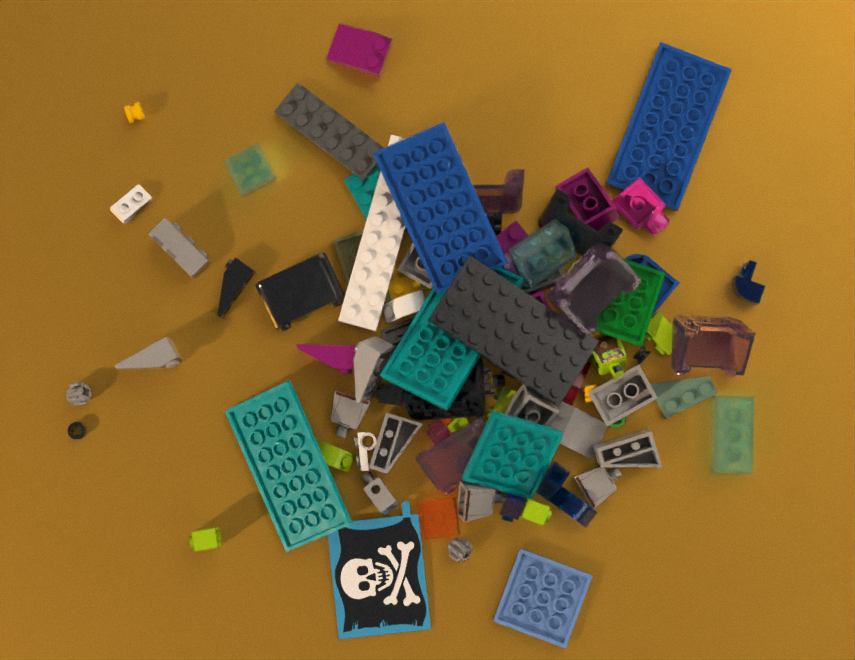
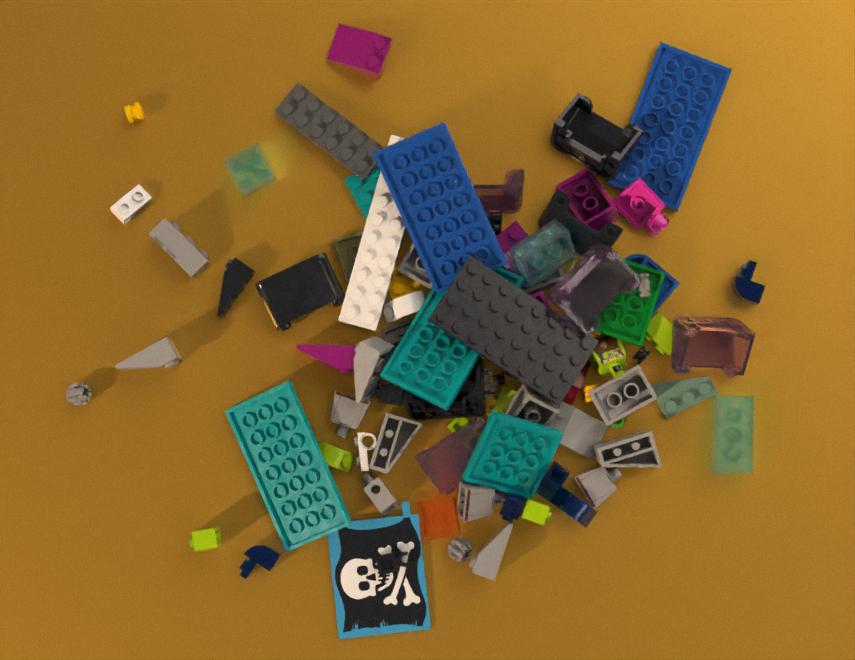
black bush [68,422,86,439] -> none
clear pink gear [426,420,451,445] -> none
medium blue plate [493,548,592,649] -> none
none -> clear blue brick [239,544,282,579]
none -> black plate [375,551,411,576]
none -> light grey slope [469,522,513,580]
none -> black windscreen [550,93,643,180]
none -> light grey piece [638,273,650,297]

